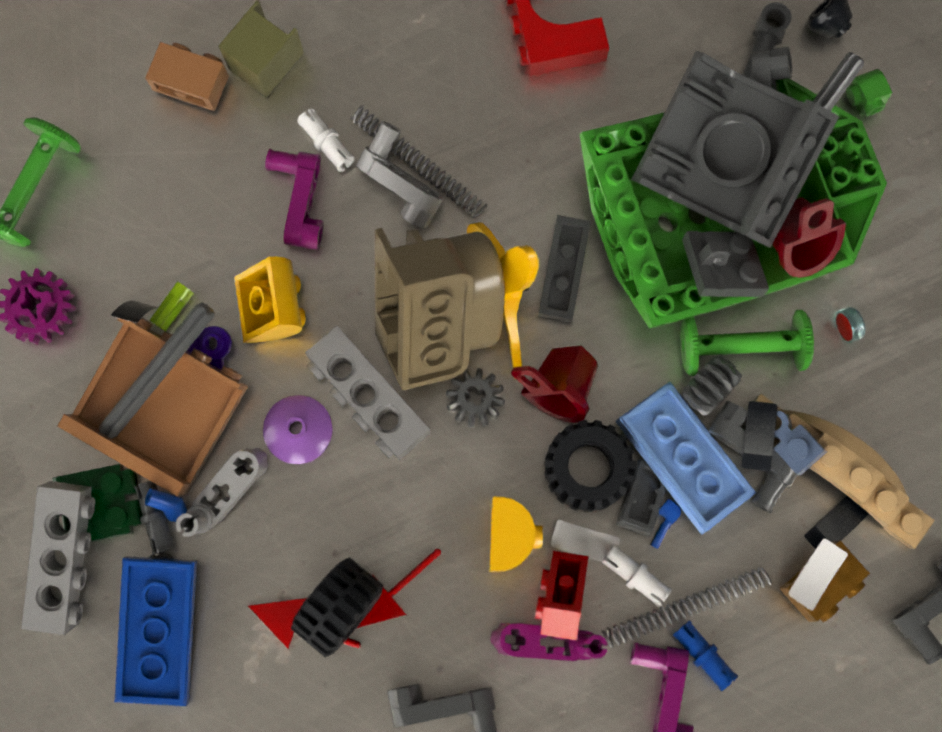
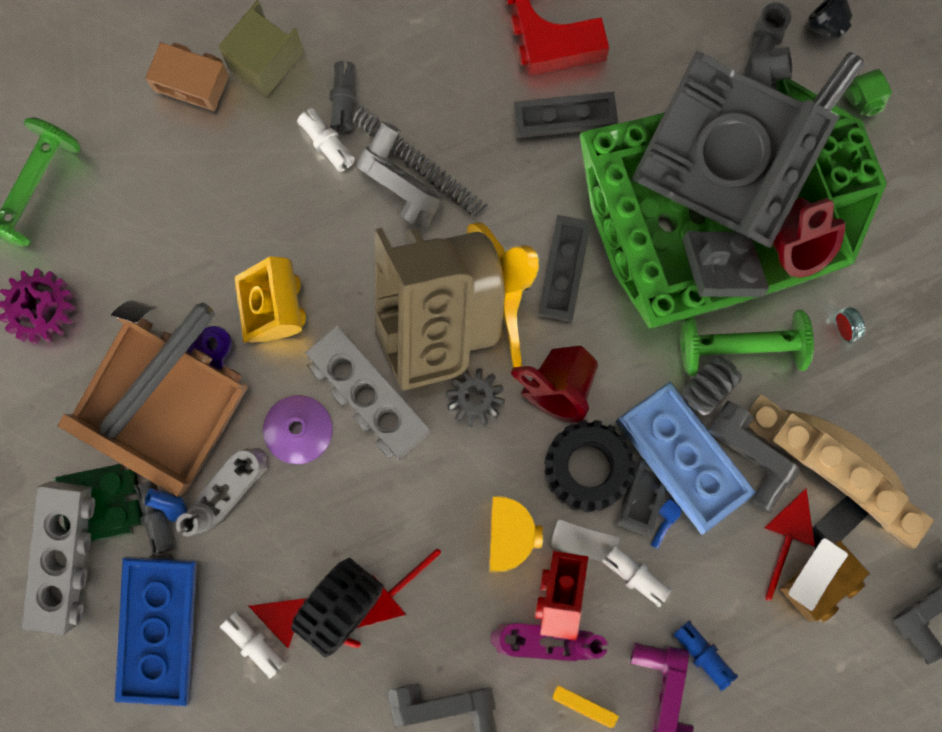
lime piece [149,281,194,332] -> none
magenta beam [265,149,324,250] -> none
light grey piece [601,567,772,649] -> none
black sticker [742,401,777,471] -> none
sand blue plate [774,410,827,476] -> none
none -> white pin [219,611,286,679]
none -> dark grey pin [329,61,356,132]
none -> dark grey plate [514,92,618,138]
none -> yellow tile [552,685,619,728]
none -> red piece [764,488,815,601]

